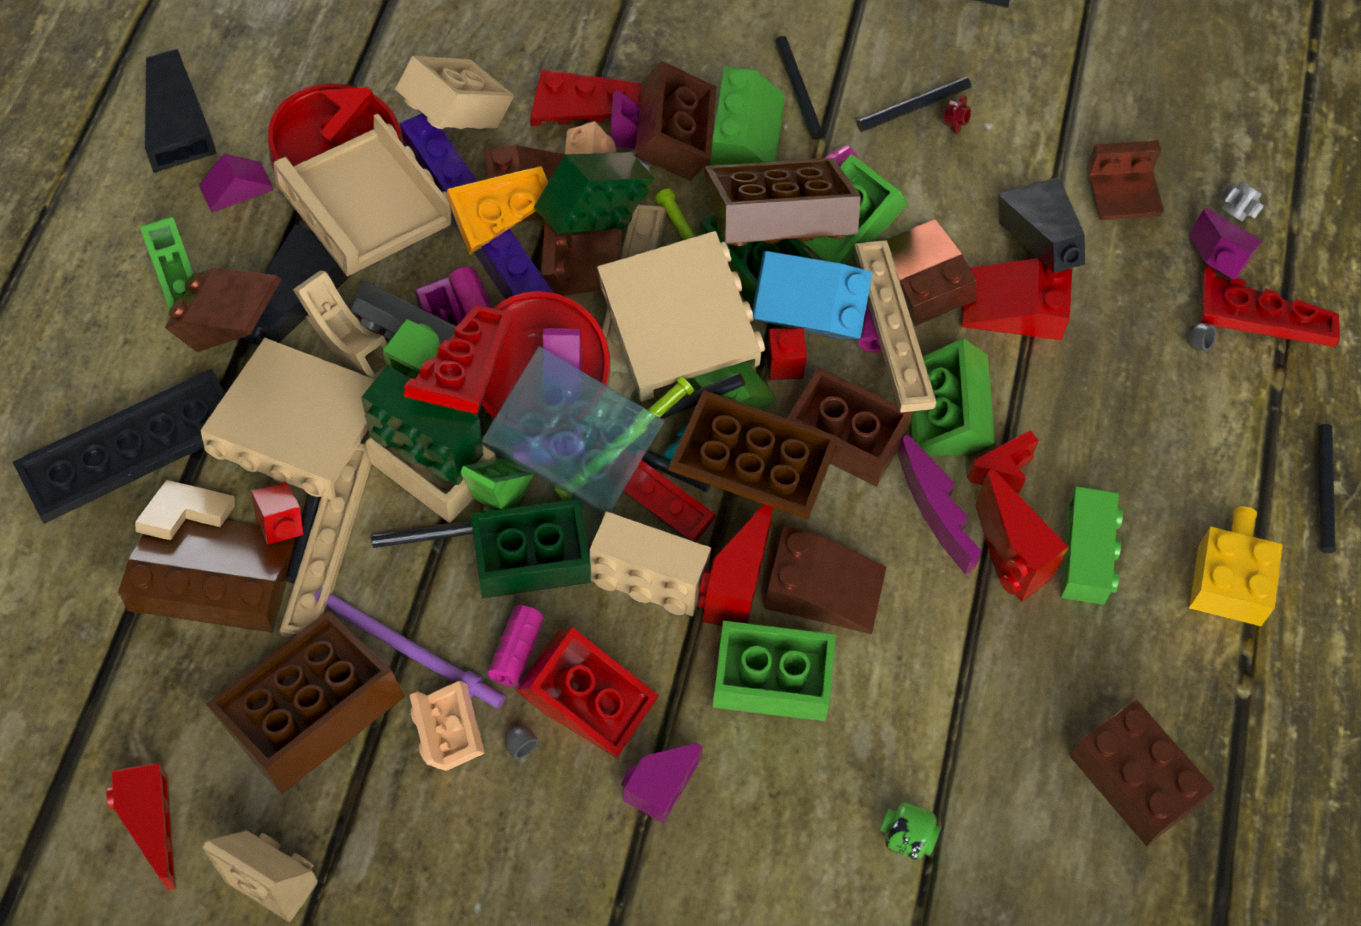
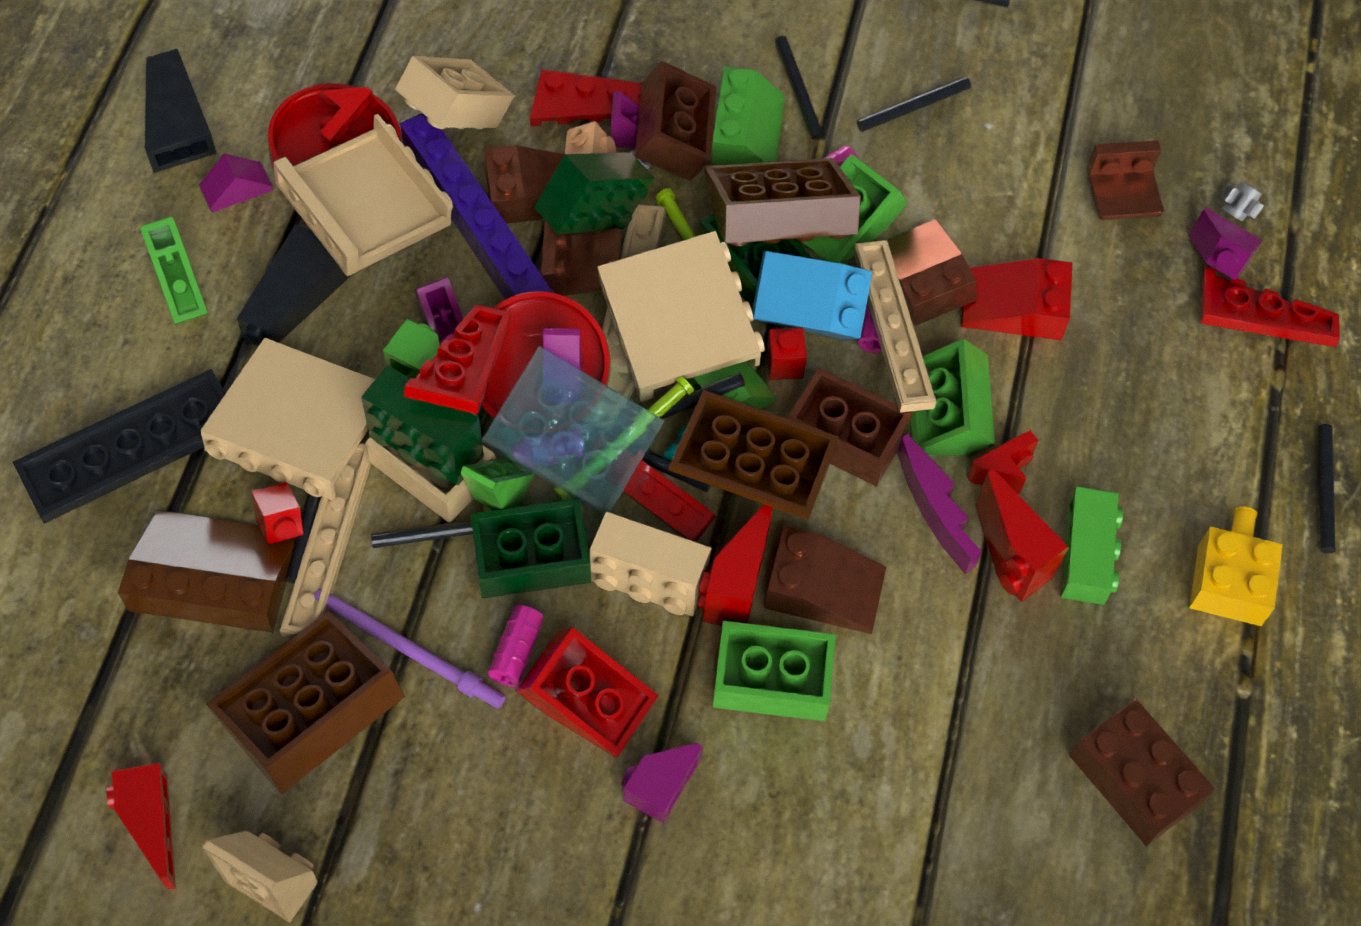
tan tile [135,480,235,540] -> none
copper slope [165,267,281,352] -> none
tan arch [293,270,388,379] -> none
dark grey bracket [349,281,456,345] -> none
light nougat bracket [410,680,485,771] -> none
light orange wing [446,166,548,255] -> none
dark pink axle [449,267,494,318] -> none
dark grey hinge [505,726,539,760] -> none
bright green head [880,802,941,861] -> none
dark red plate [944,95,971,134] -> none
black slope [998,177,1085,273] -> none
dark grey hinge [1187,323,1216,351] -> none

